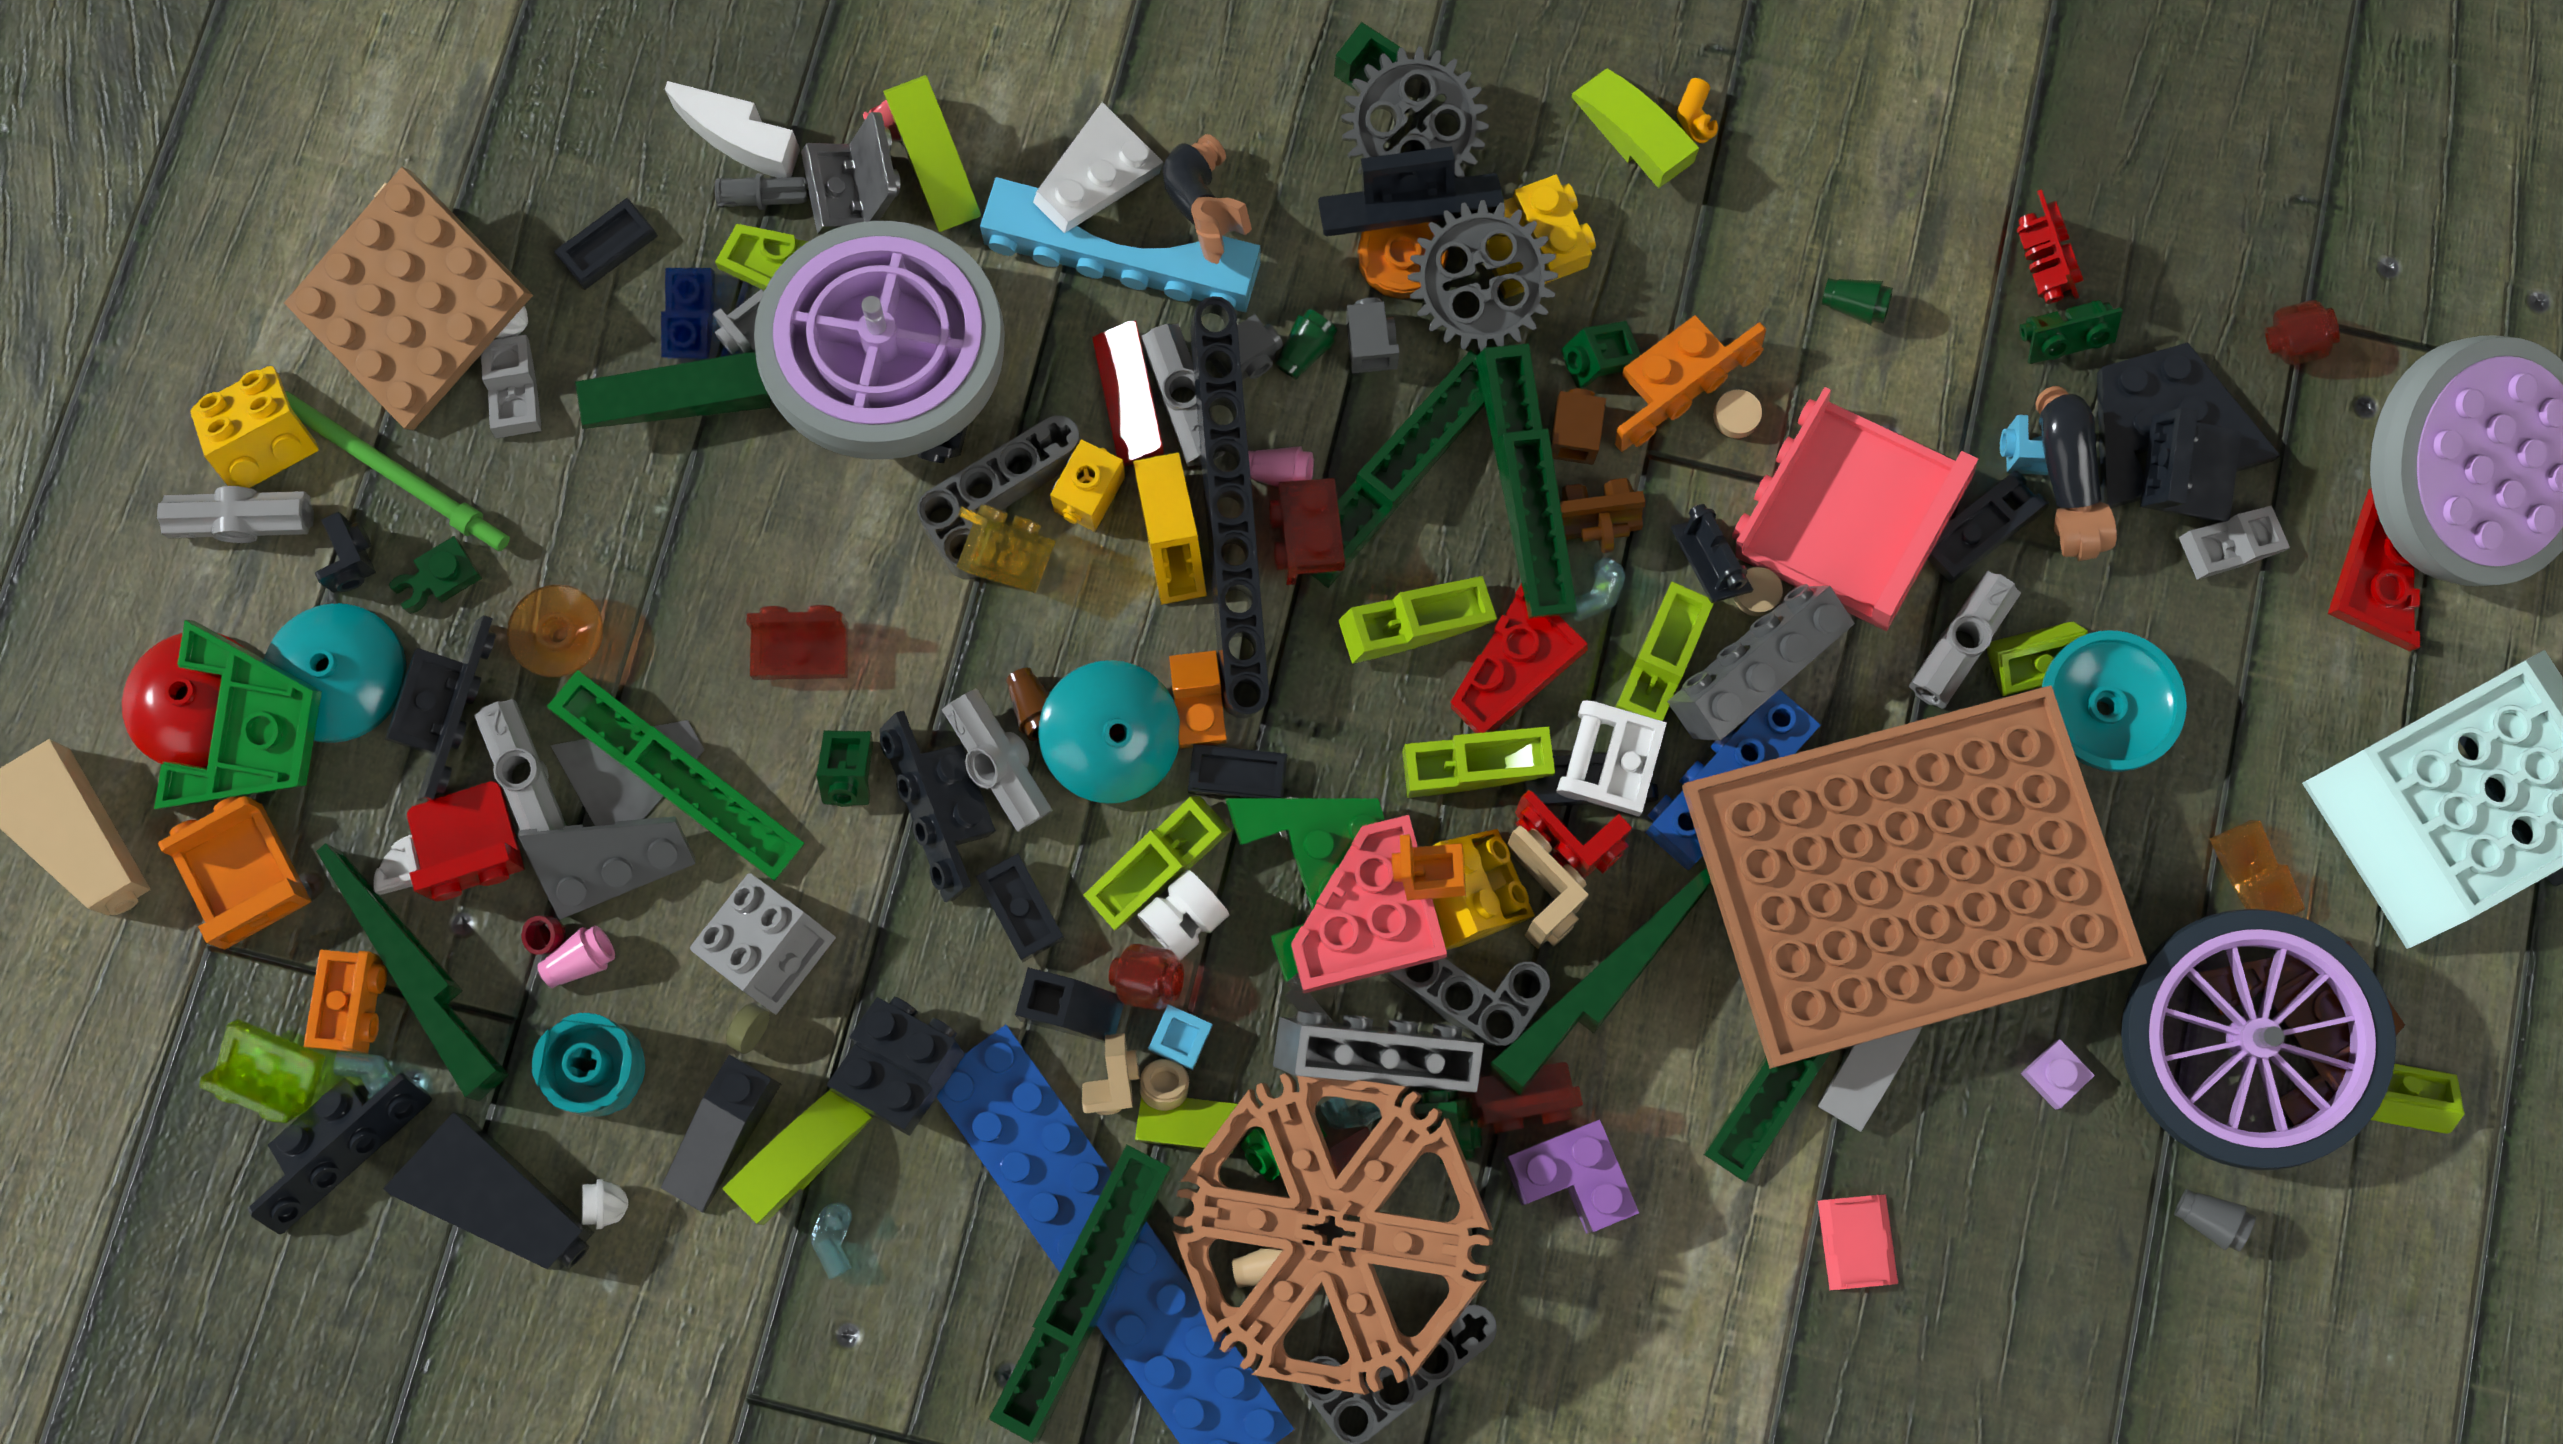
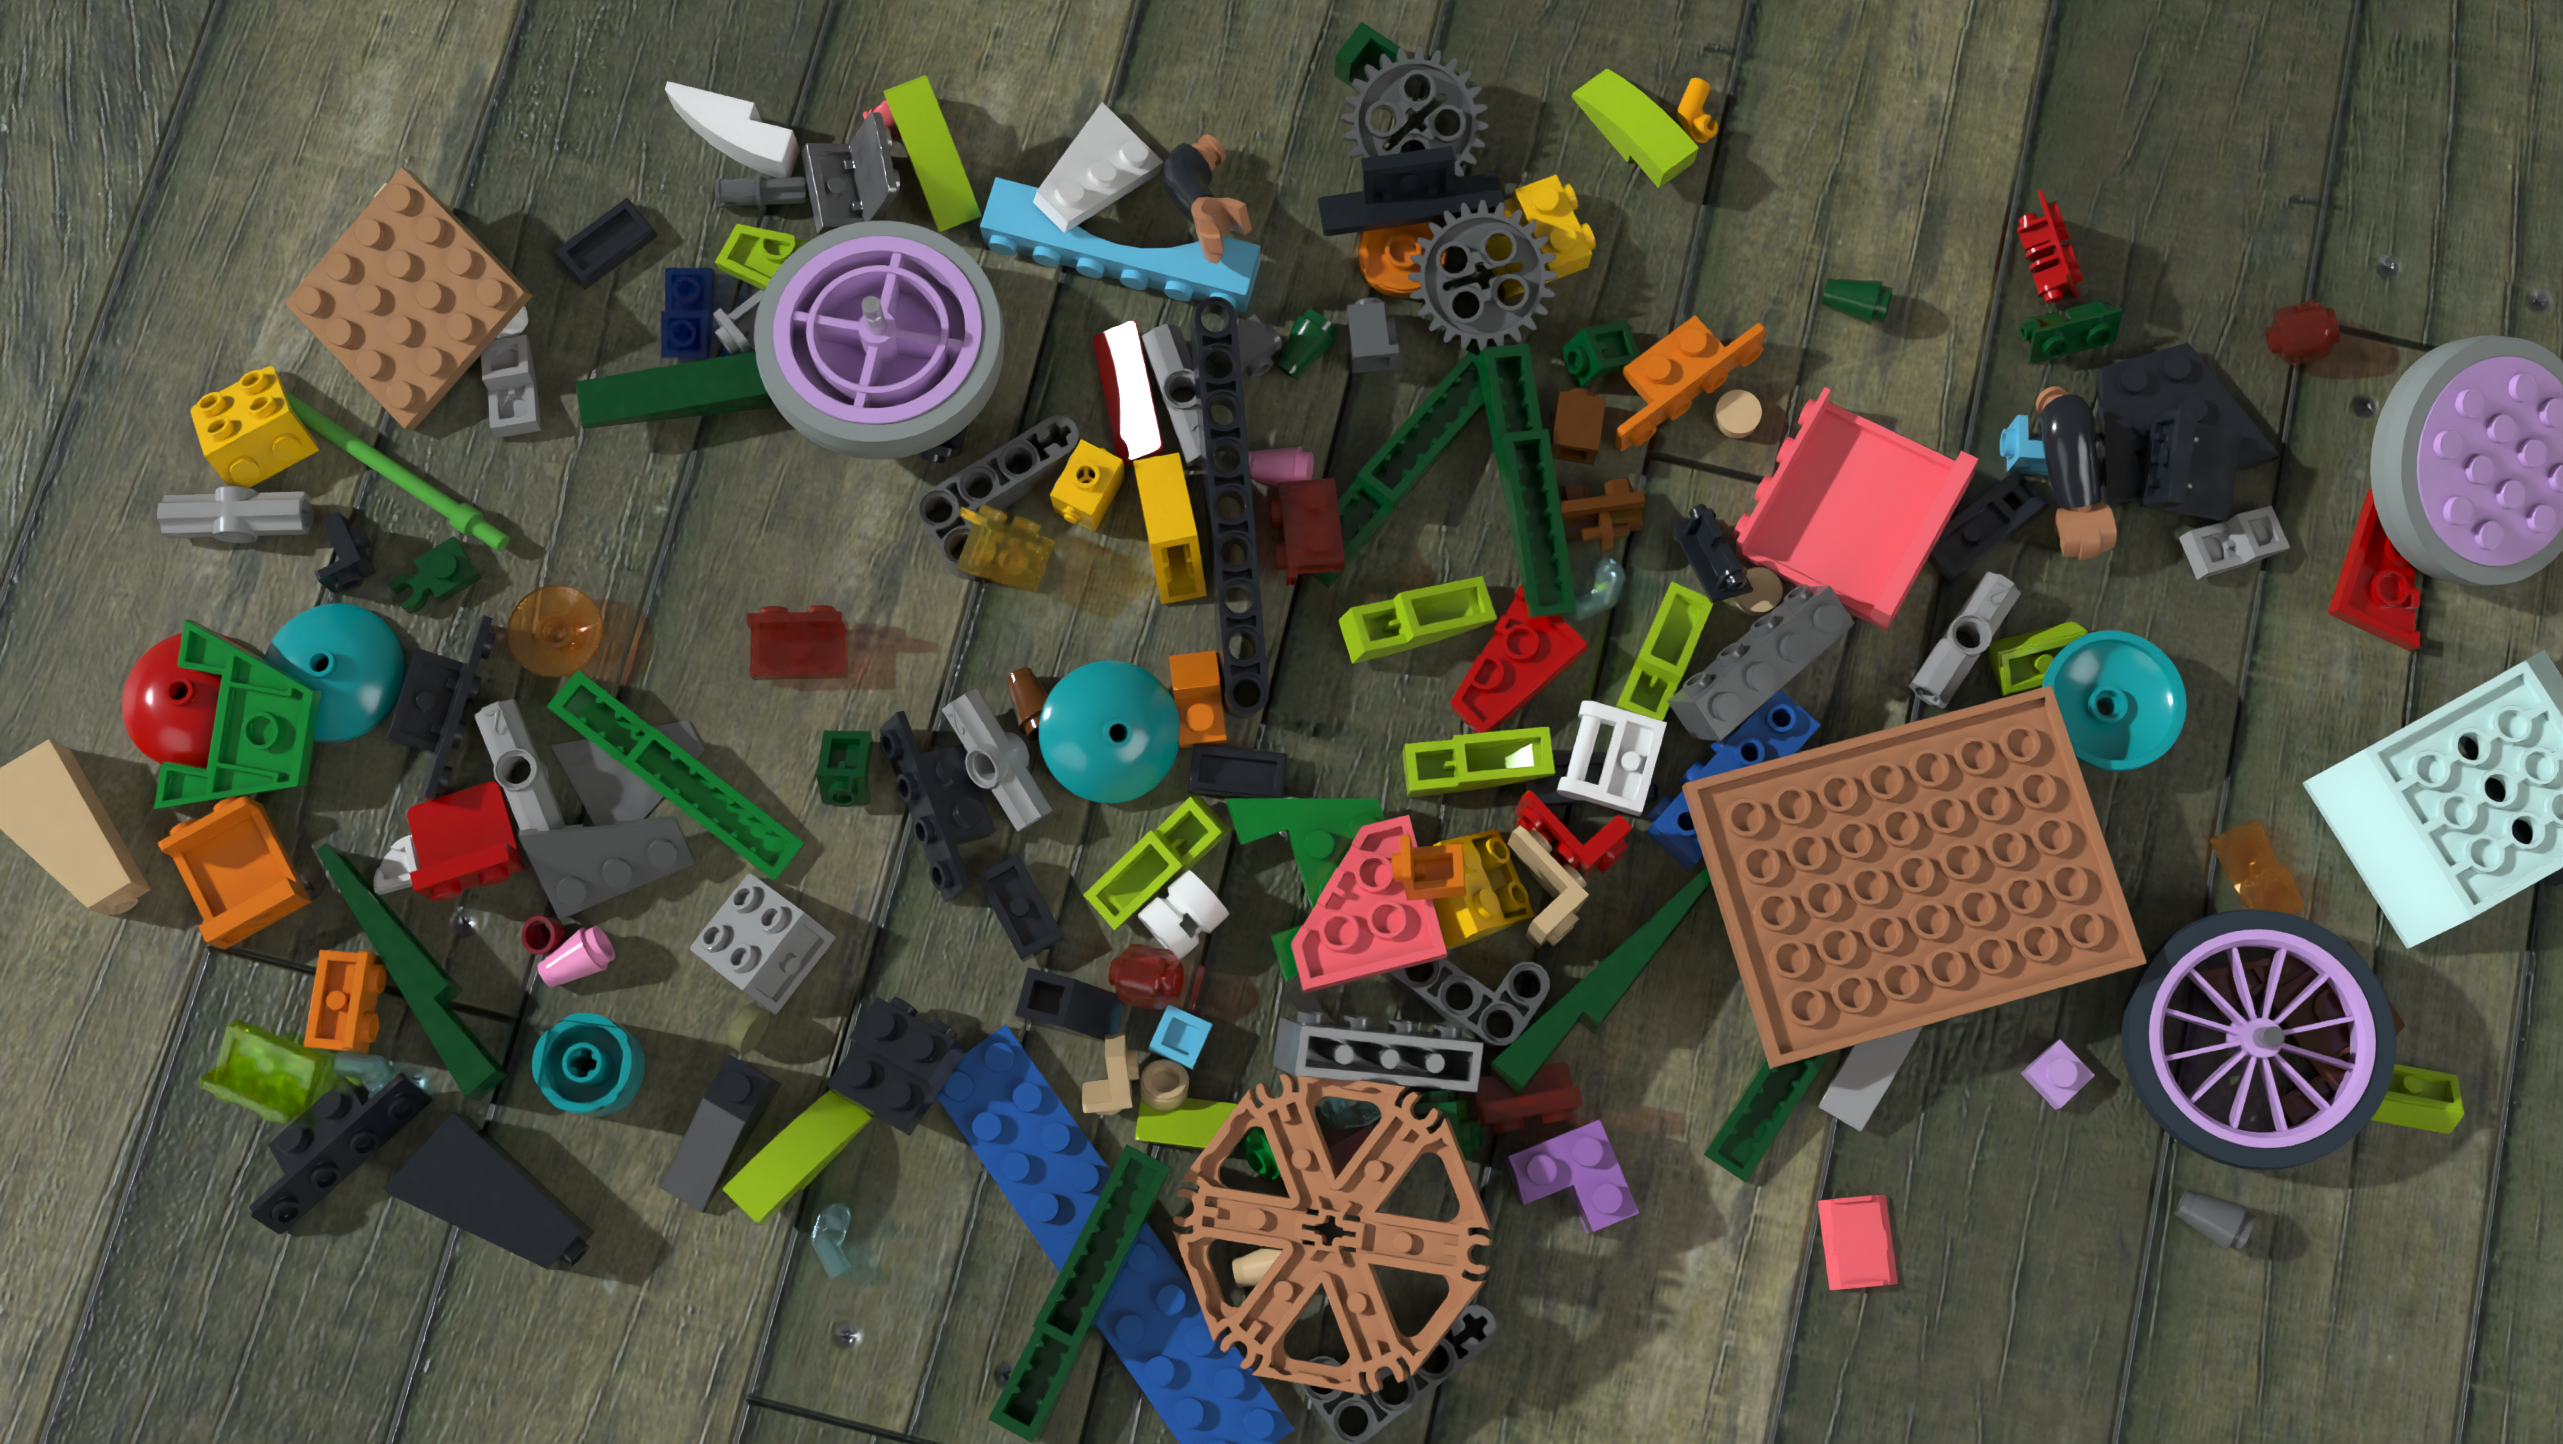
white plate [582,1179,628,1229] -> none

